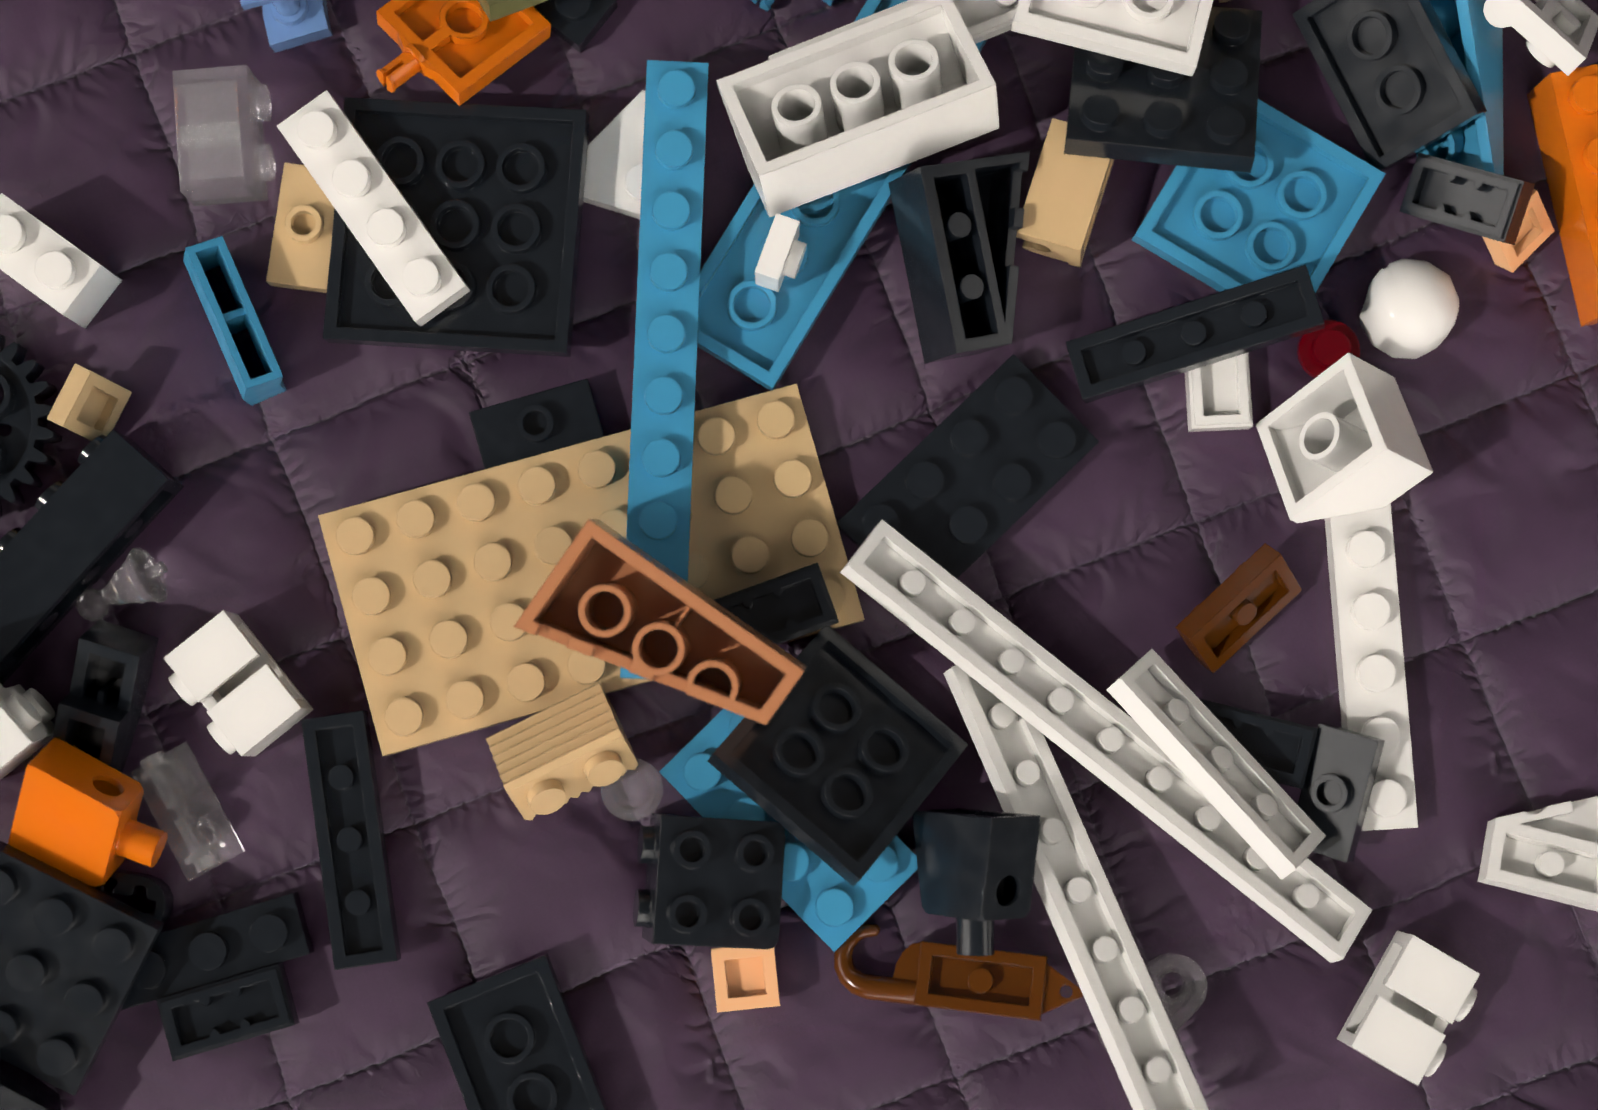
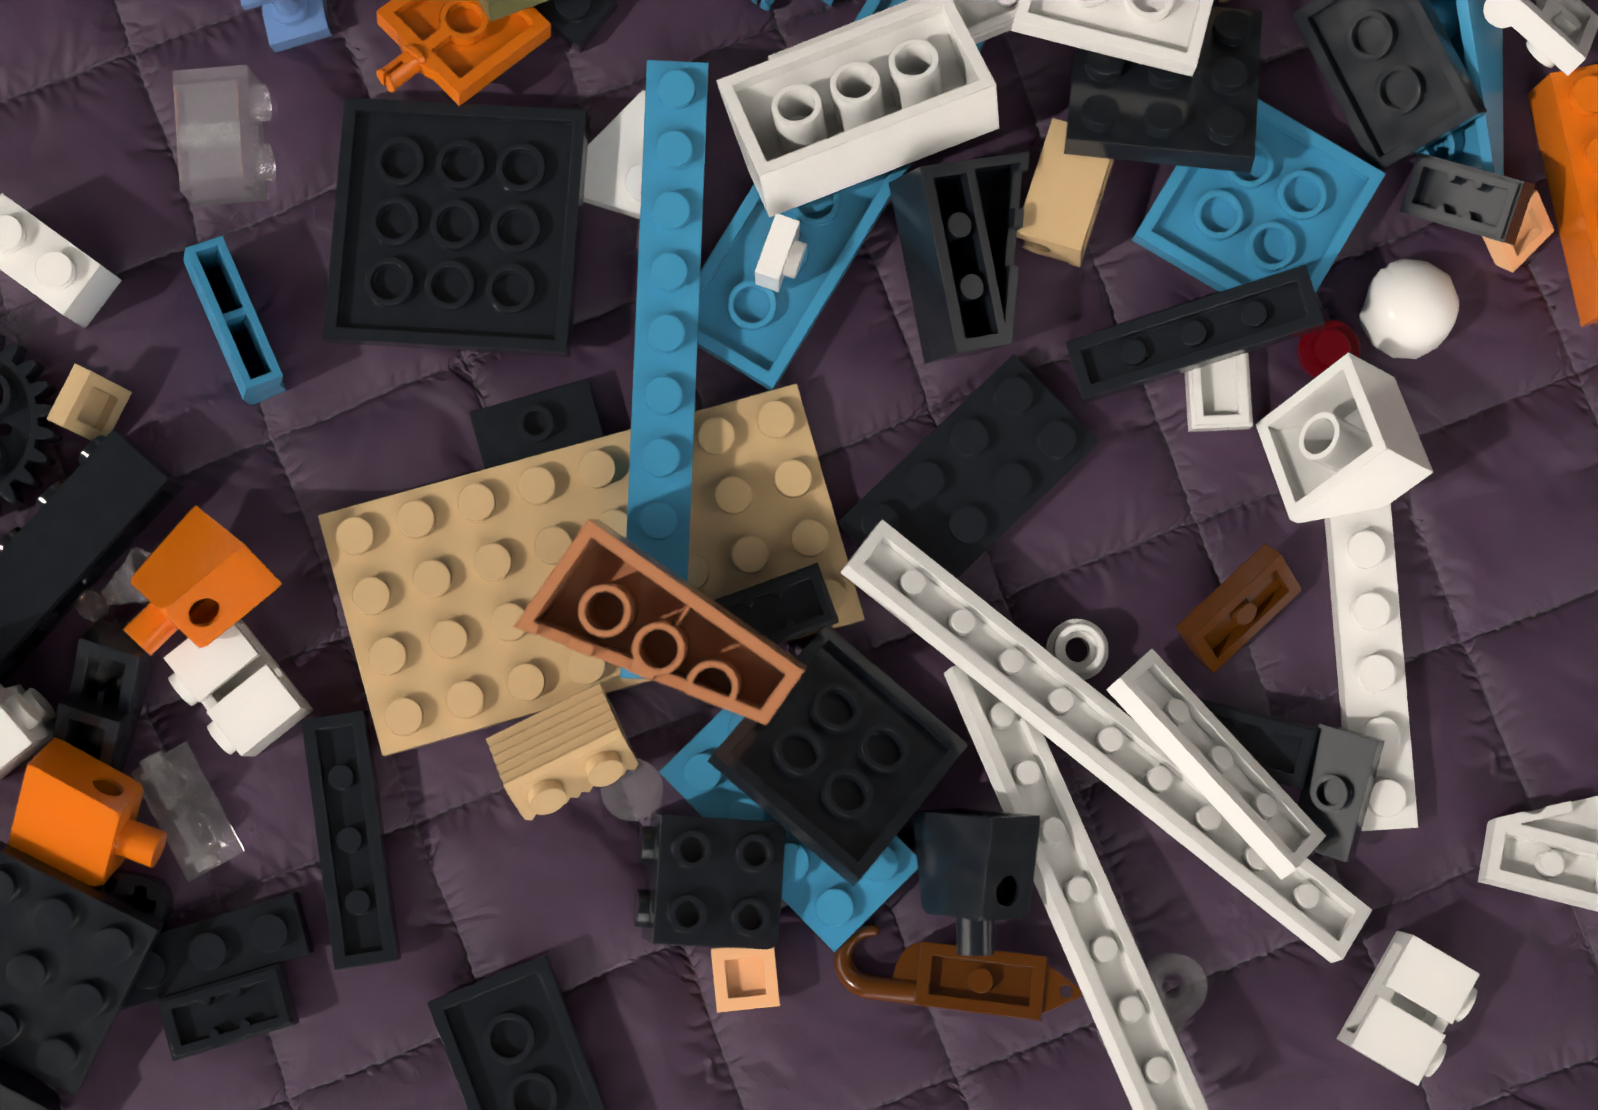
tan plate [266,162,334,293] -> none
white plate [277,90,471,327] -> none
none -> orange torso [123,505,282,656]
none -> white plate [1046,619,1109,680]

